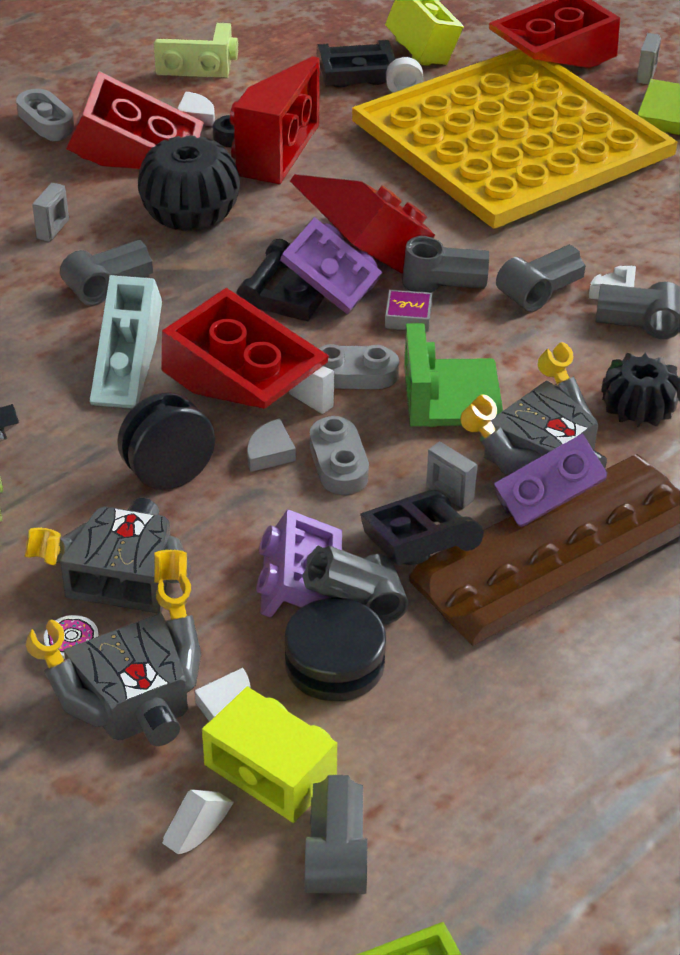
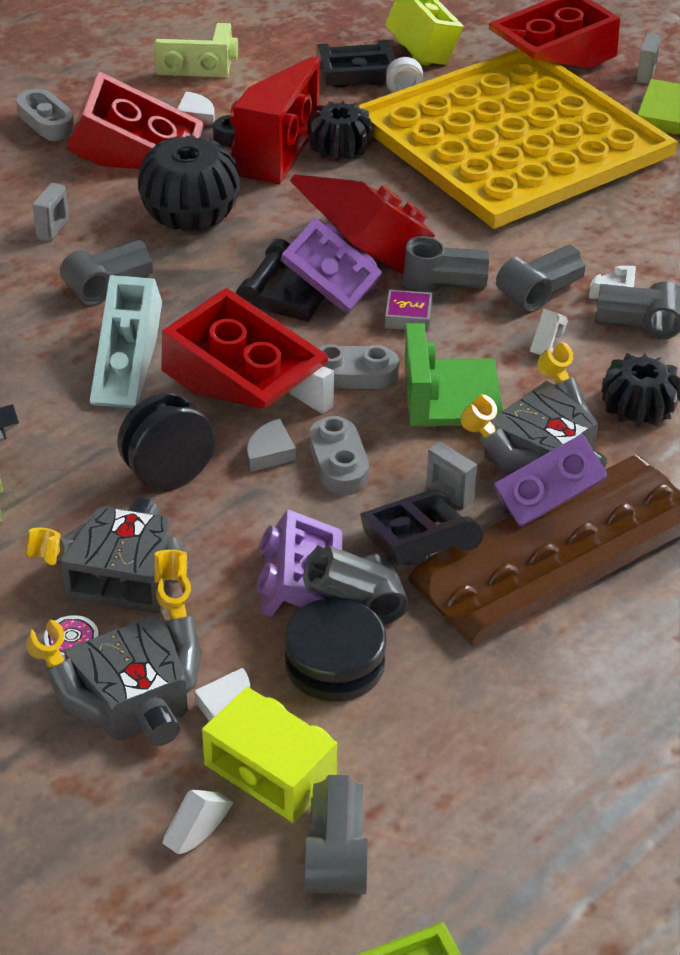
none -> black gear [307,100,373,160]
none -> white tile [530,309,568,355]

